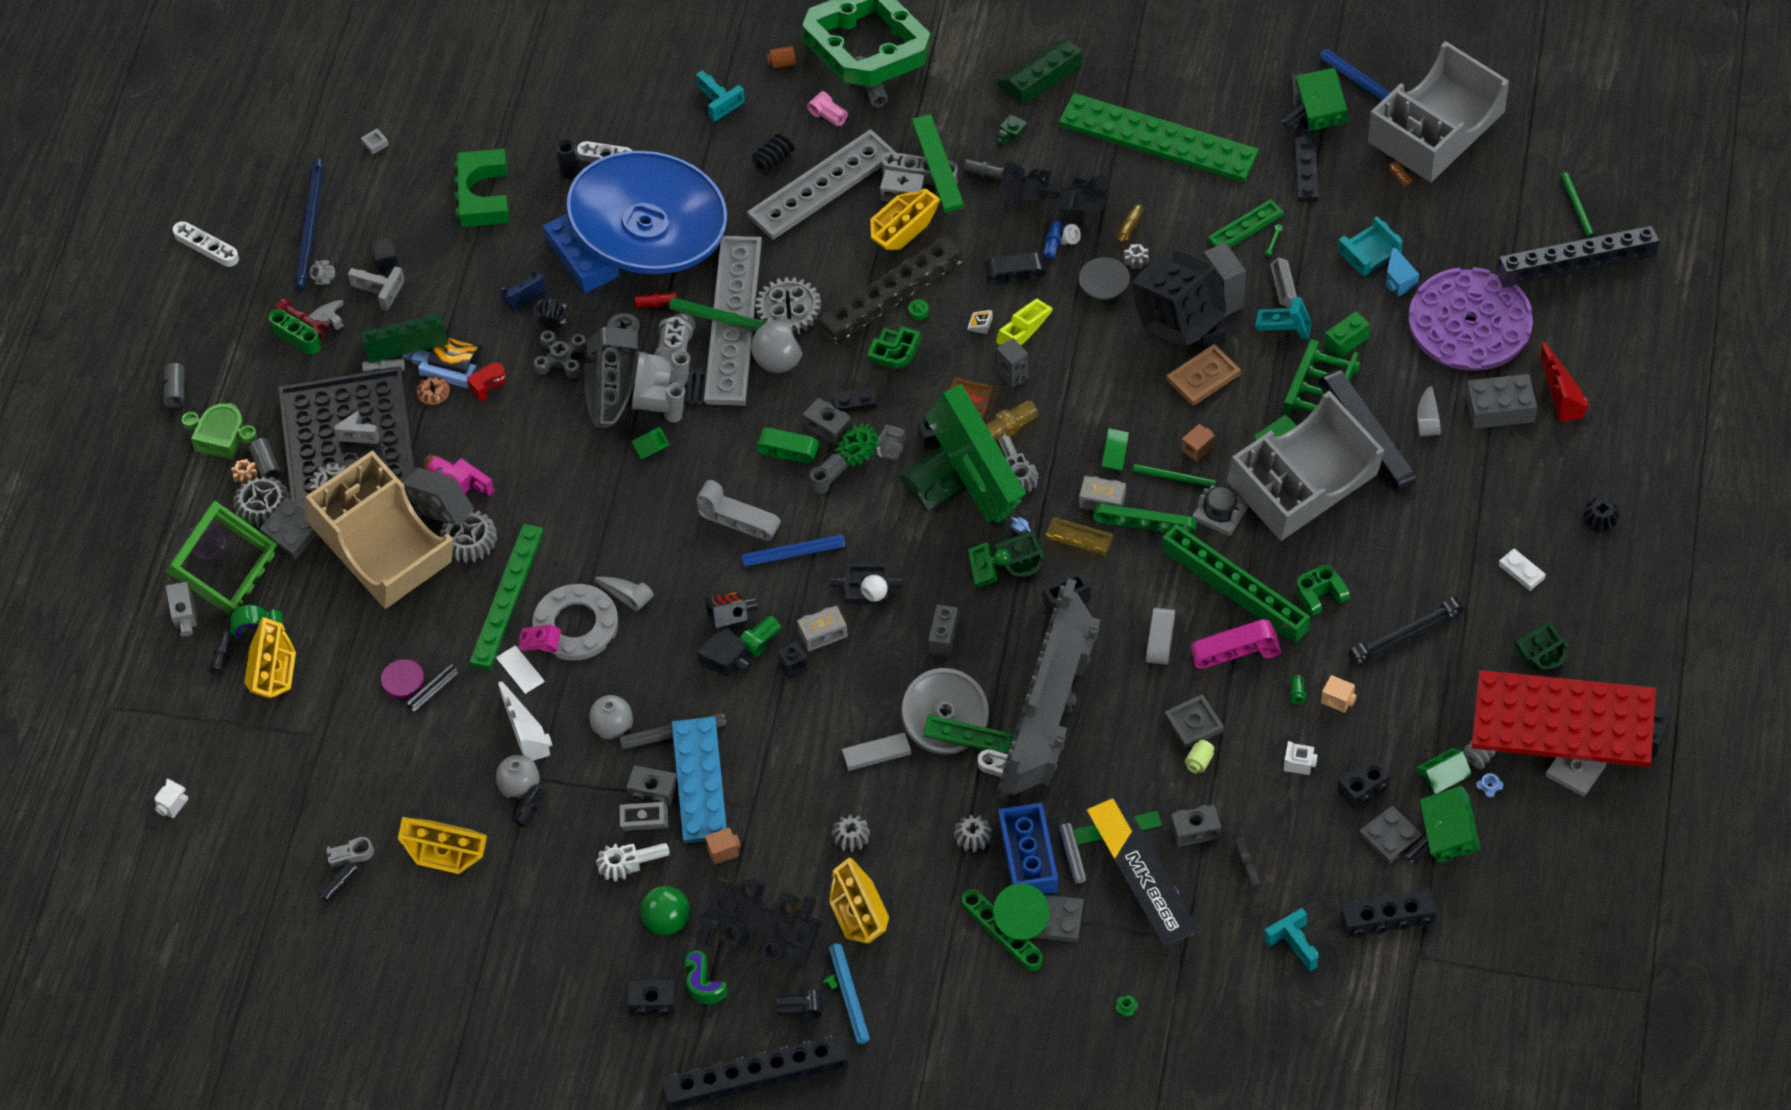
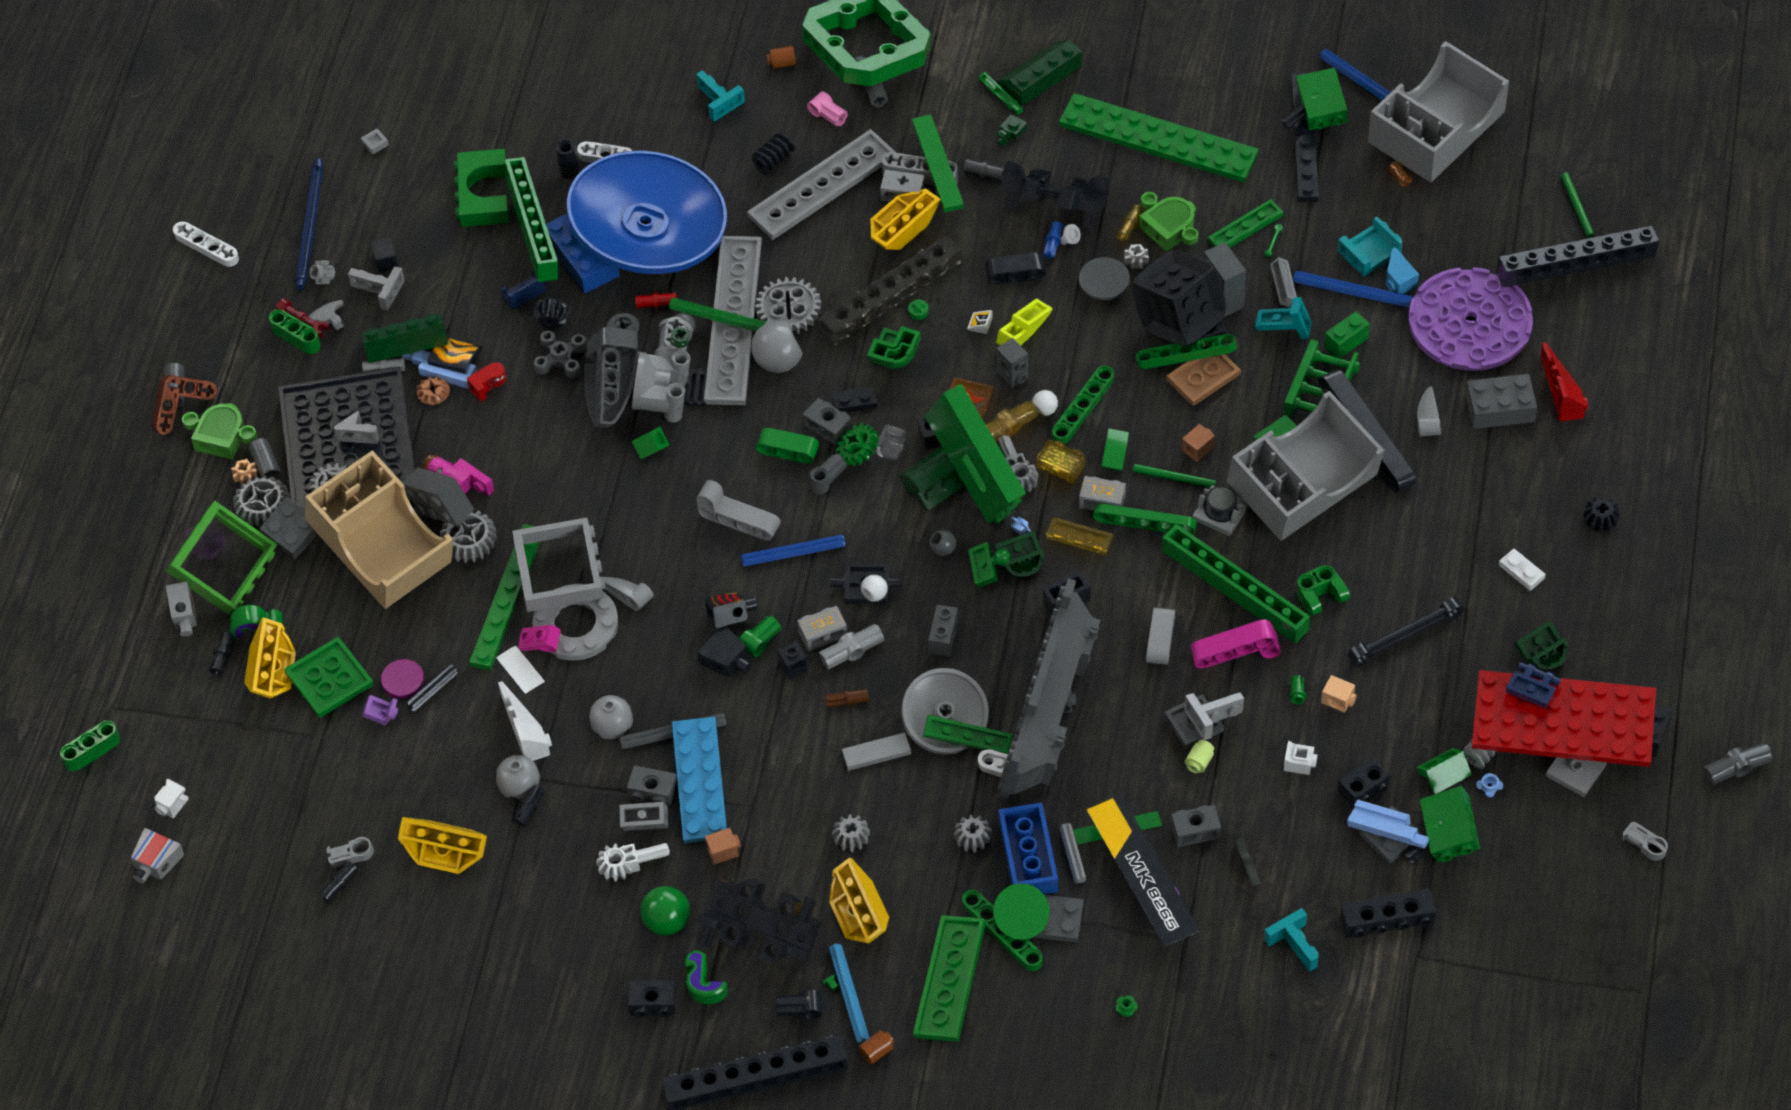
none -> green beam [60,720,120,772]
none -> light grey torso [131,828,184,883]
none -> copper beam [152,375,217,435]
none -> green plate [284,637,374,718]
none -> medium lavender bracket [362,695,398,726]
none -> green brick [505,157,558,282]
none -> light grey window [512,518,606,612]
none -> dark green bush [671,327,690,348]
none -> light grey piece [819,624,884,670]
none -> reddish brown axle [825,688,869,707]
none -> dark orange brick [858,1030,894,1065]
none -> green plate [913,915,986,1042]
none -> dark grey piece [930,530,956,556]
none -> green piece [979,72,1023,115]
none -> white piece [1032,390,1058,416]
none -> clear yellow brick [1037,439,1086,484]
none -> green beam [1052,366,1114,444]
none -> green beam [1136,334,1237,369]
none -> bright green piece [1139,192,1198,252]
none -> light grey bracket [1184,692,1244,740]
none -> blue axle [1293,271,1413,308]
none -> light blue piece [1347,800,1429,849]
none -> dark blue plate [1506,662,1562,709]
none -> light grey piece [1622,822,1668,861]
none -> dark grey piece [1704,743,1773,785]

